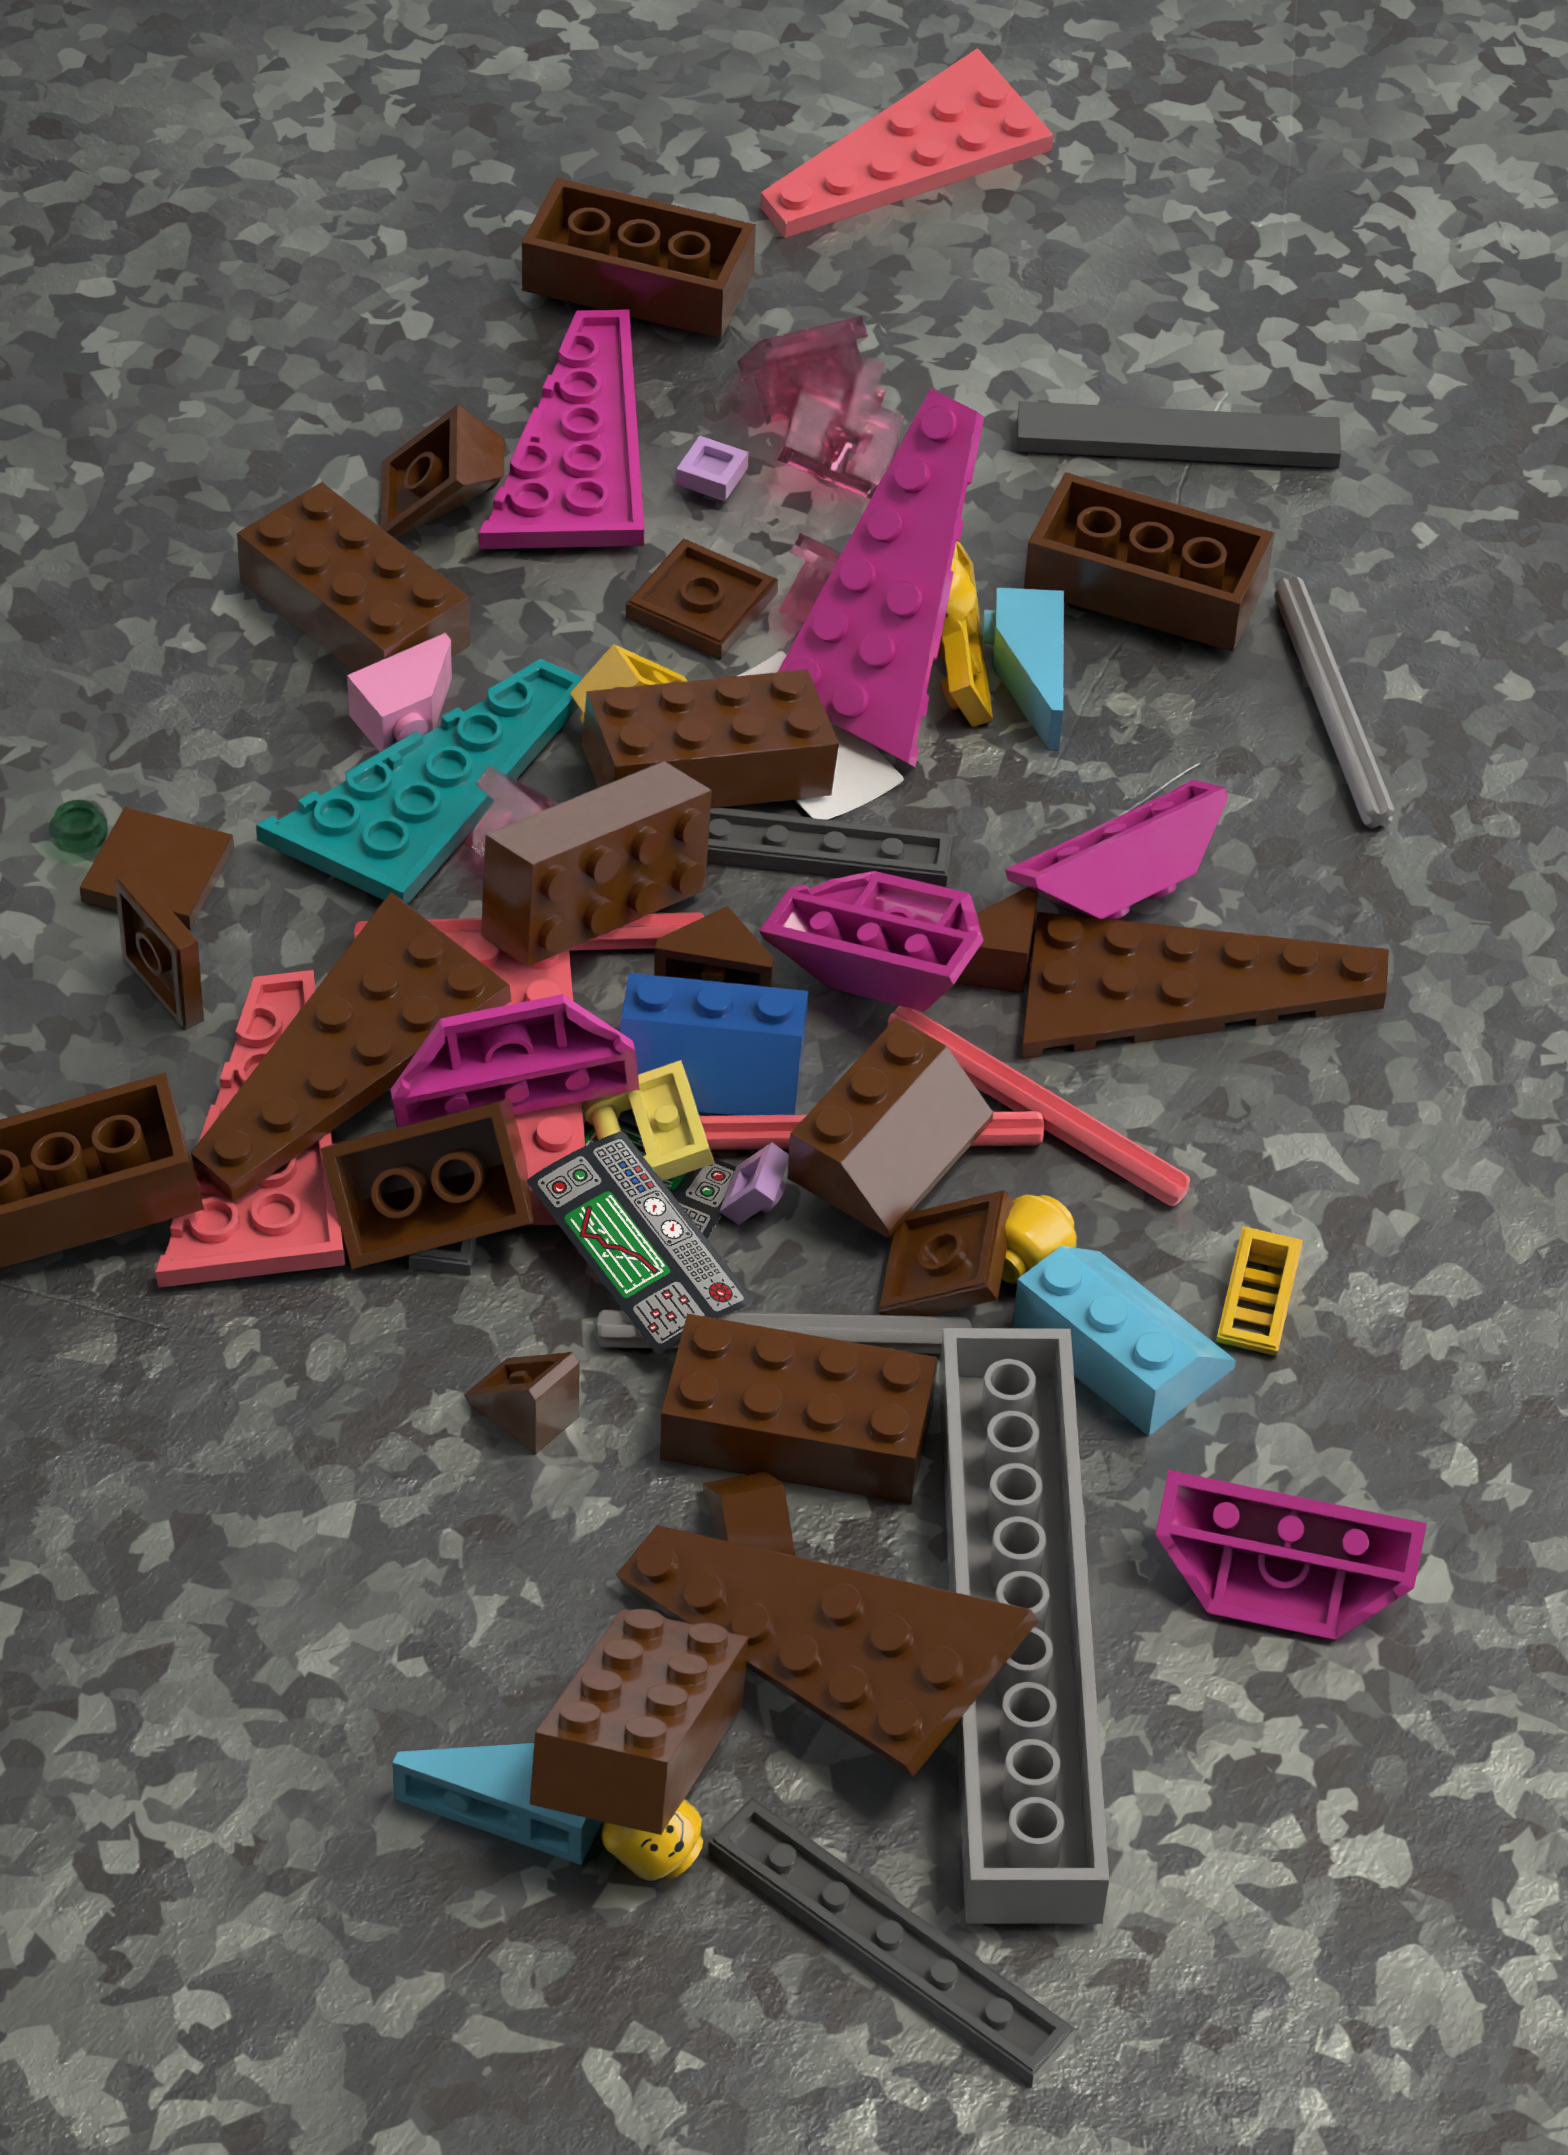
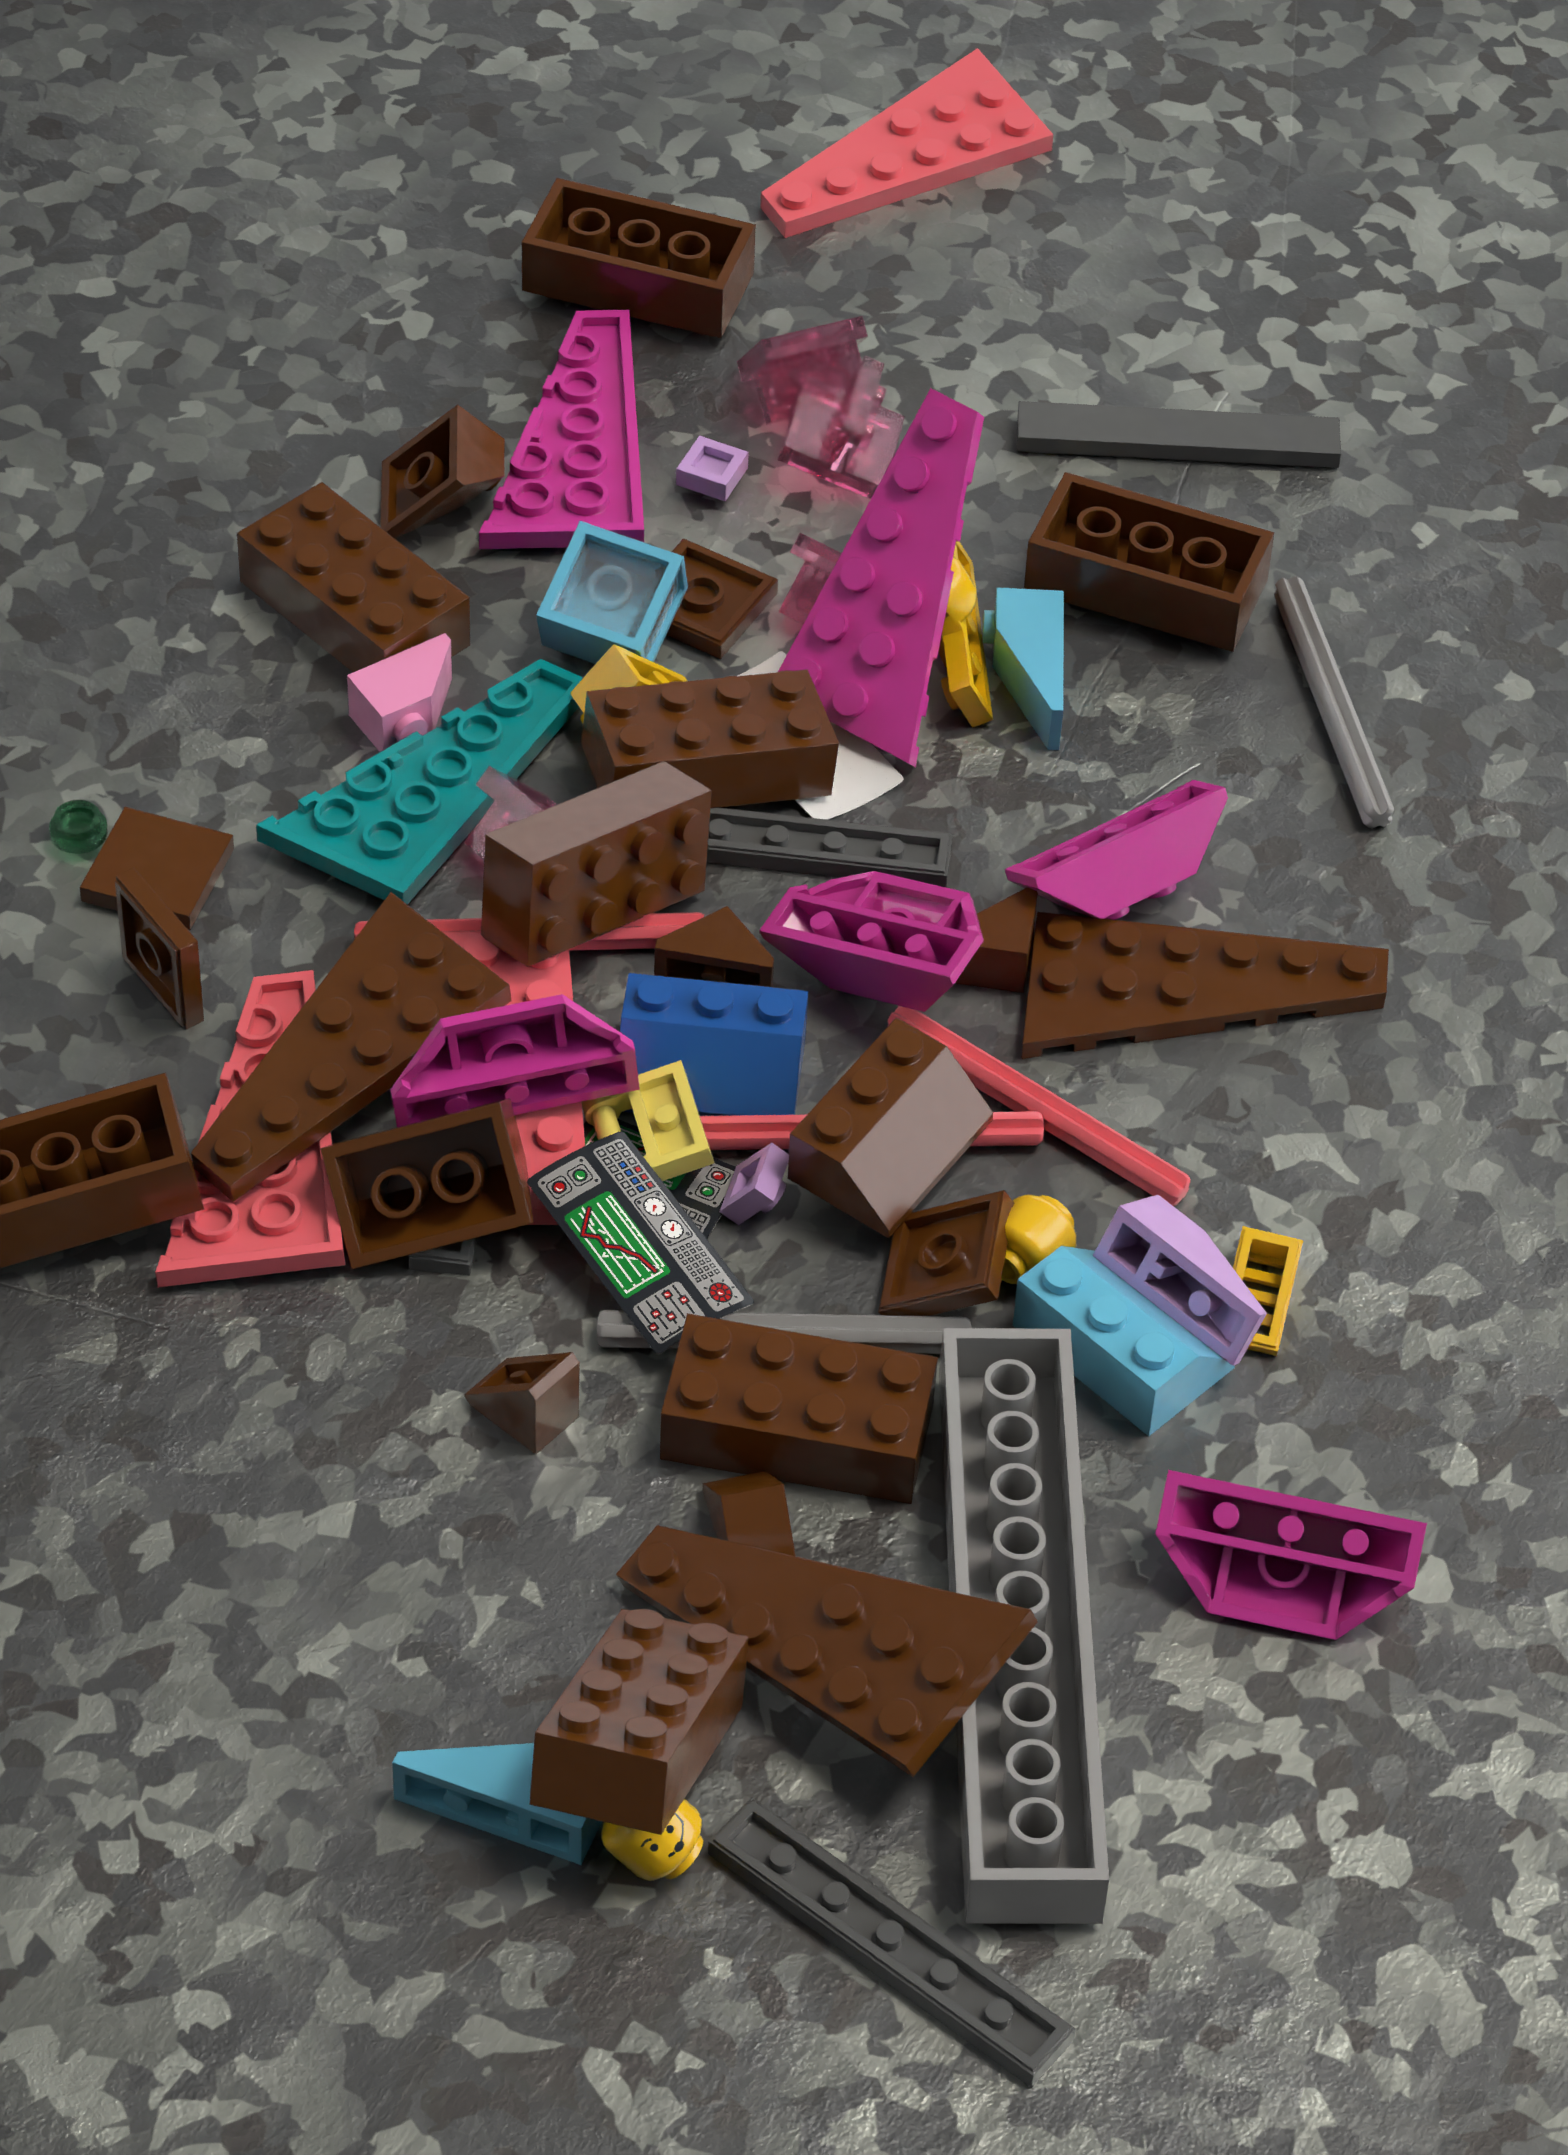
none -> piece [536,521,688,664]
none -> lavender slope [1093,1195,1267,1366]

